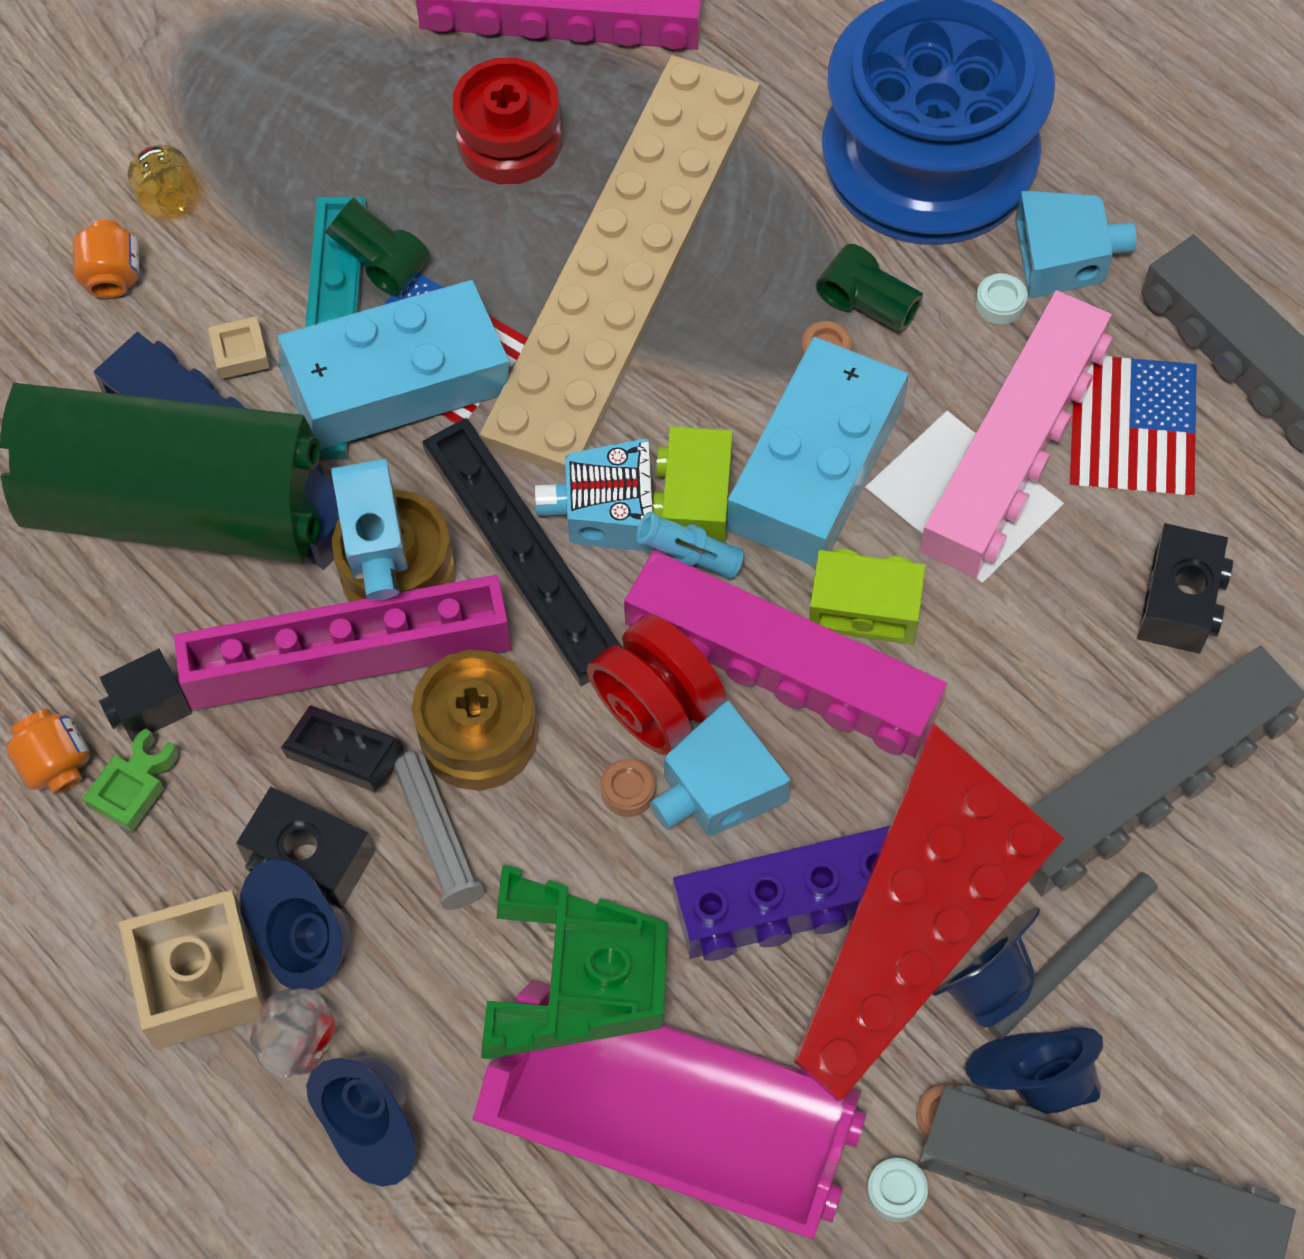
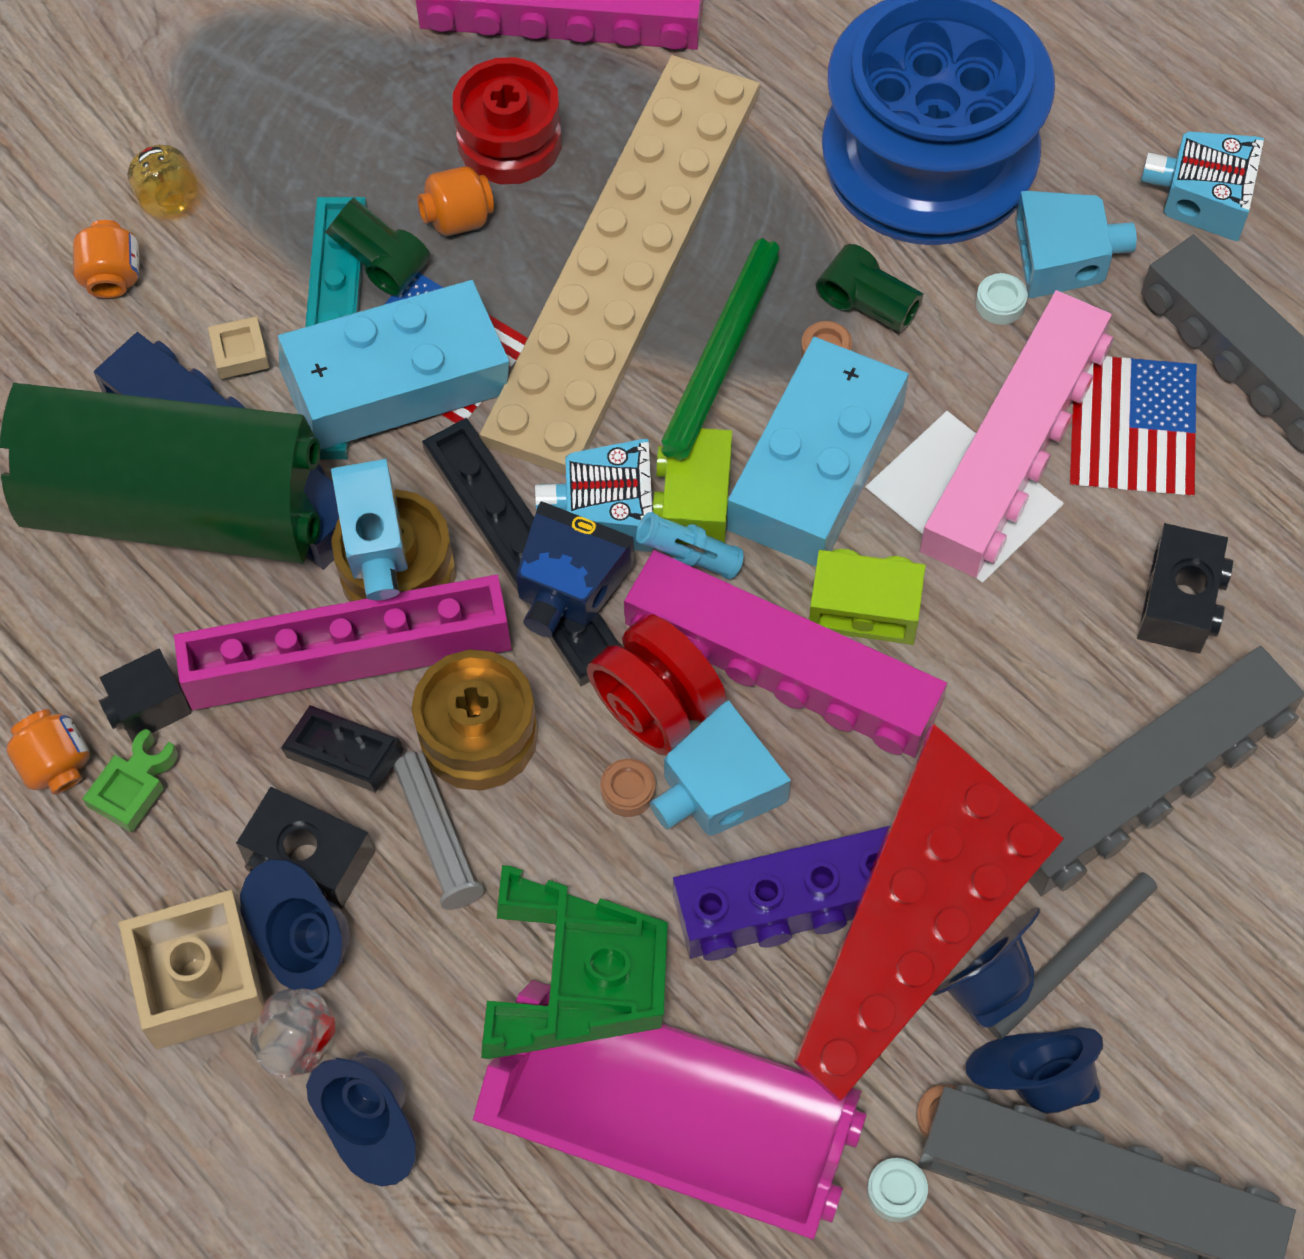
none -> orange head [417,166,494,236]
none -> dark blue torso [516,501,635,637]
none -> green axle [661,238,780,461]
none -> torso [1141,131,1264,241]

